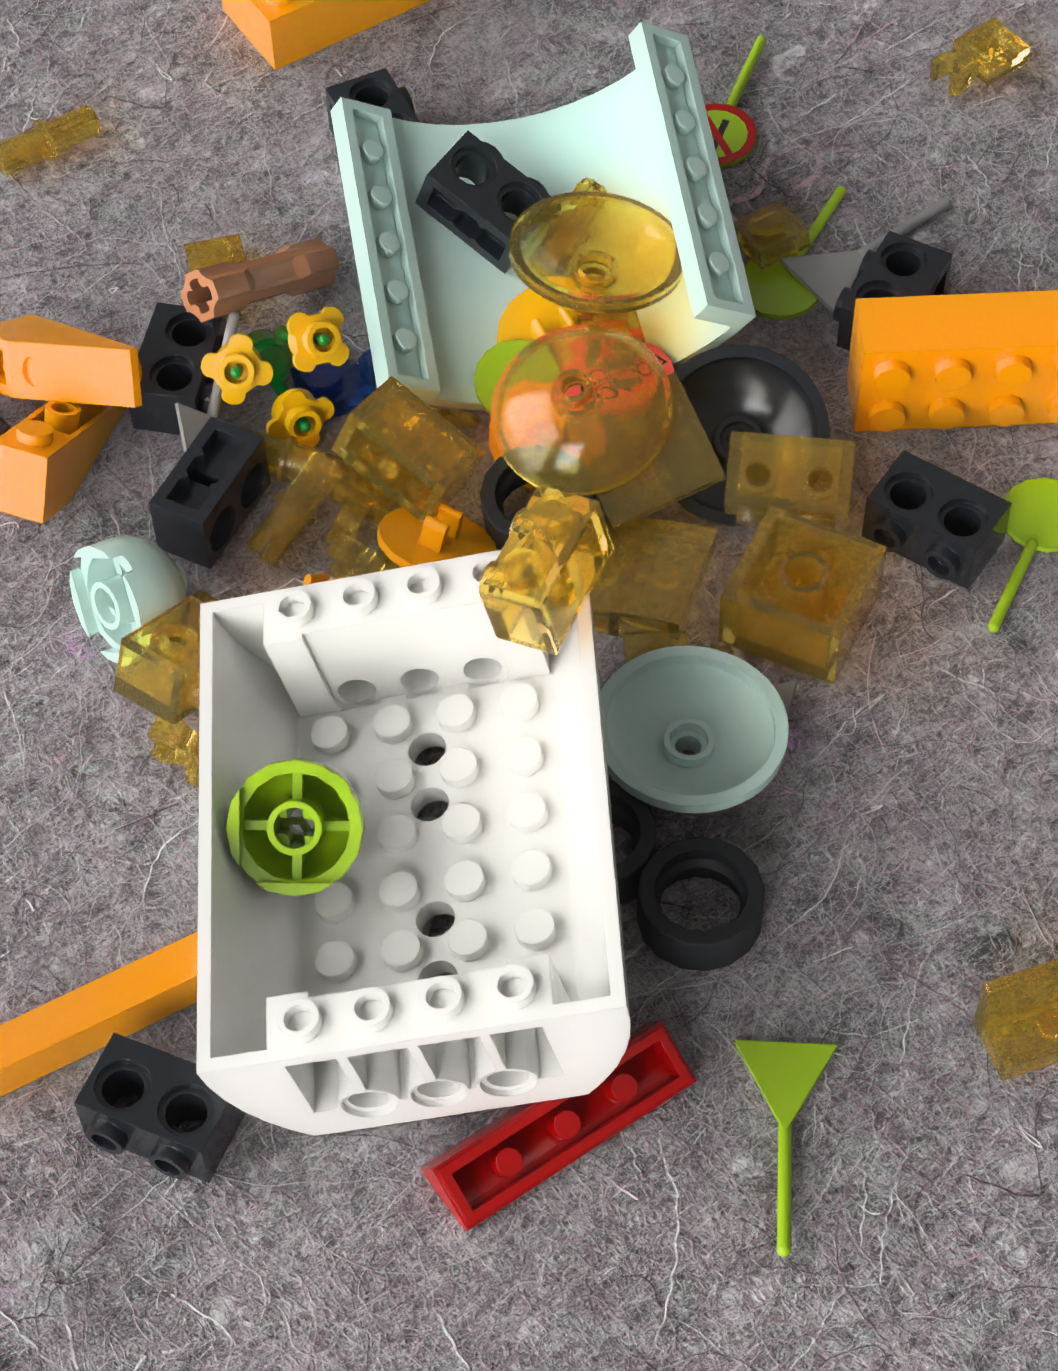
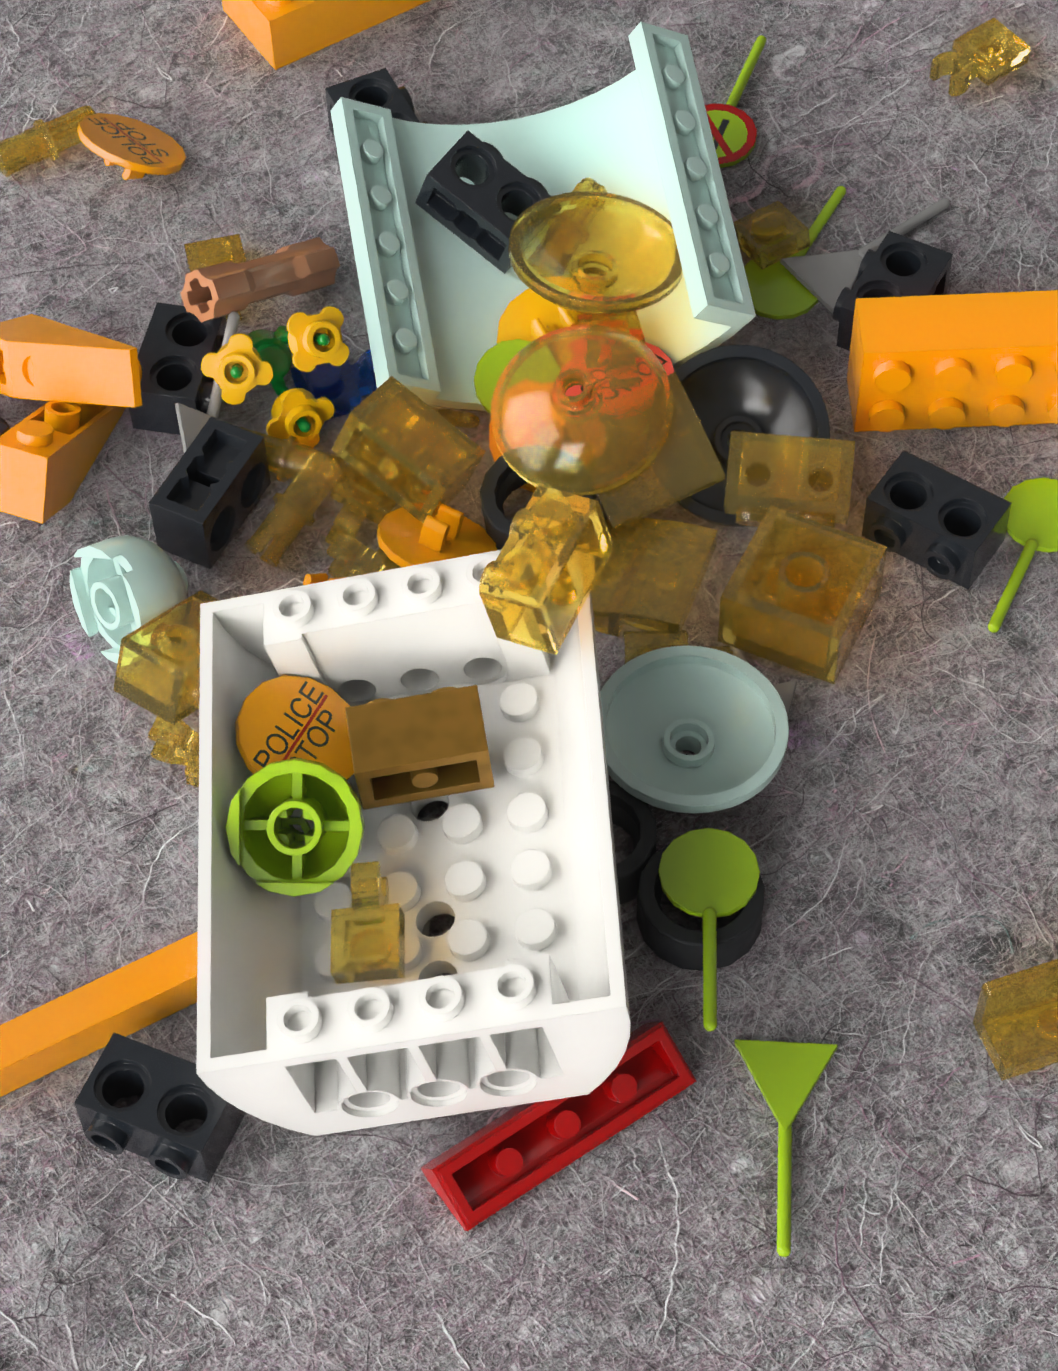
none -> light orange piece [77,113,186,180]
none -> light orange piece [235,675,354,780]
none -> clear yellow plate [330,861,405,984]
none -> pearl gold brick [345,685,495,810]
none -> lime piece [658,828,760,1032]

